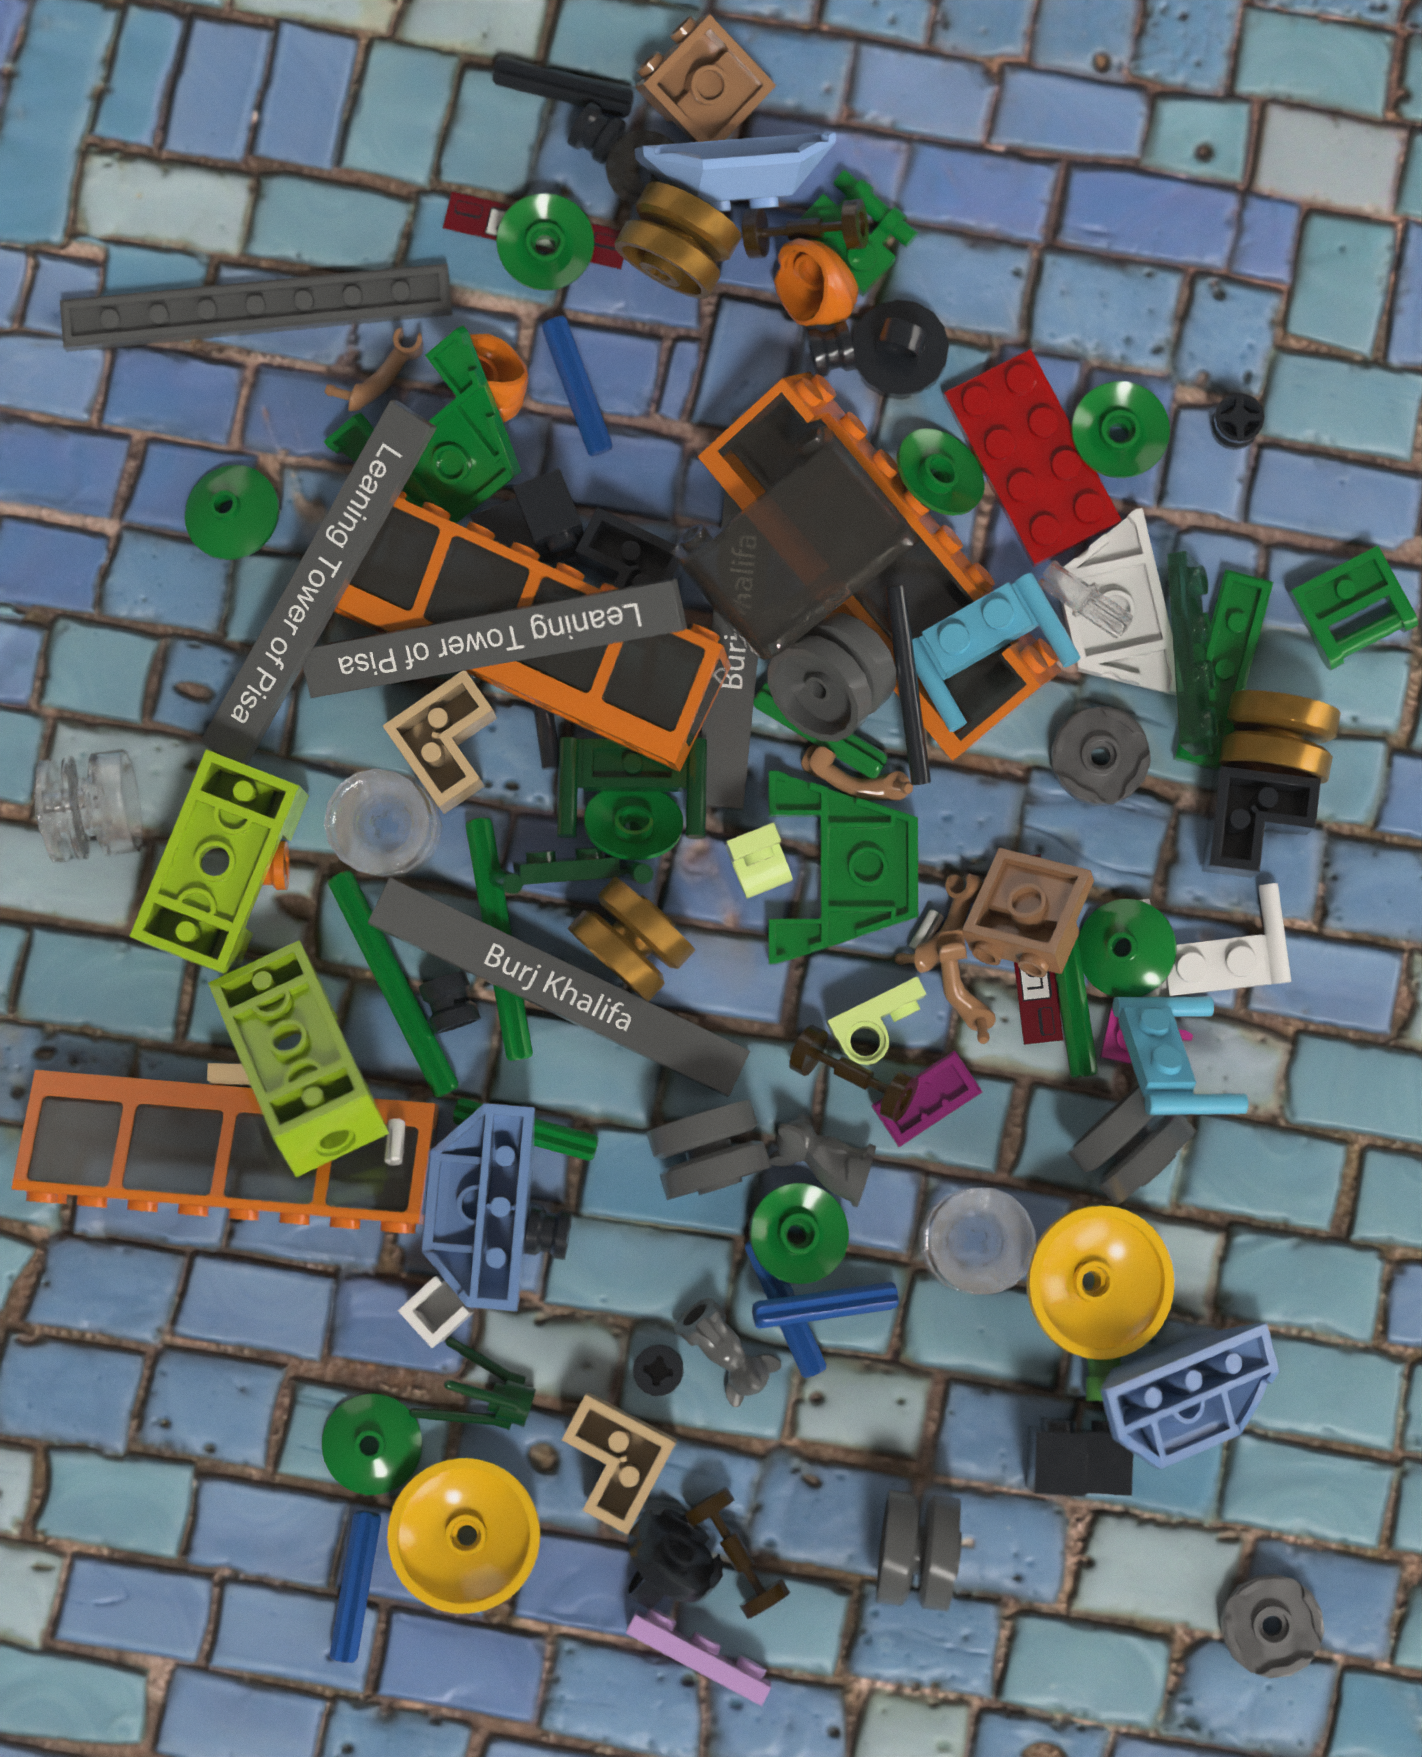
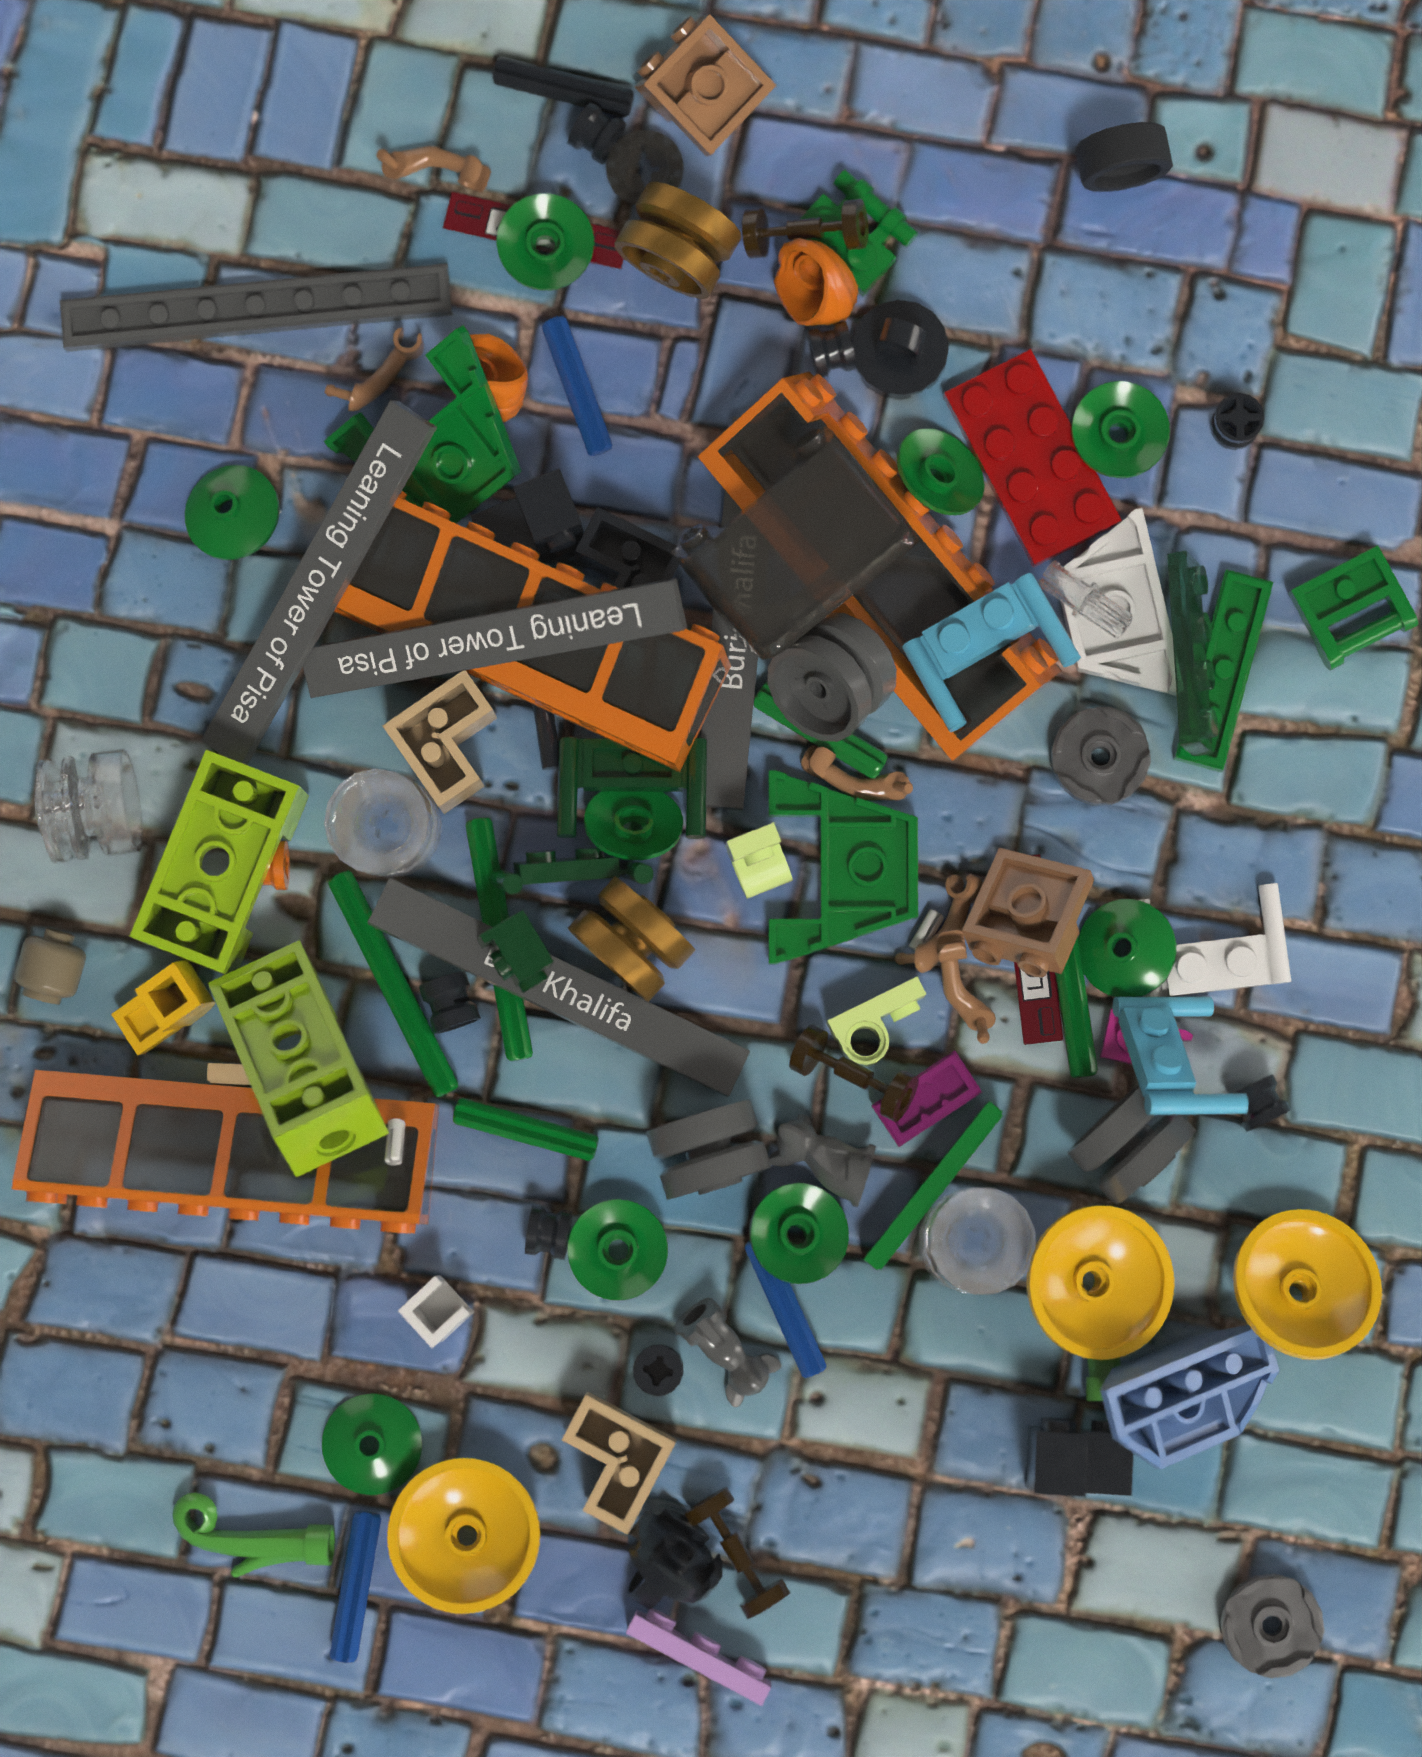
dark green plant [409,1337,536,1430] -> none
medium blue wedge [422,1103,535,1311] -> none
light blue wedge [634,132,836,212] -> none
blue axle [752,1282,899,1329] -> none
dark grey wheel [876,1489,962,1612] -> none
black bar [885,584,931,785] -> none
black brick [1202,766,1321,878] -> none
pearl gold wheel [1219,690,1341,784] -> none
none -> dark tan head [14,928,86,1005]
none -> yellow brick [111,960,216,1056]
none -> bright green plant [172,1493,335,1577]
none -> medium nougat piece [376,146,491,192]
none -> dark green brick [477,910,554,993]
none -> green dish [567,1199,668,1301]
none -> green tile [862,1101,1003,1270]
none -> black tyre [1075,122,1173,192]
none -> yellow dish [1233,1209,1382,1360]
none -> black wheel [1234,1074,1291,1132]

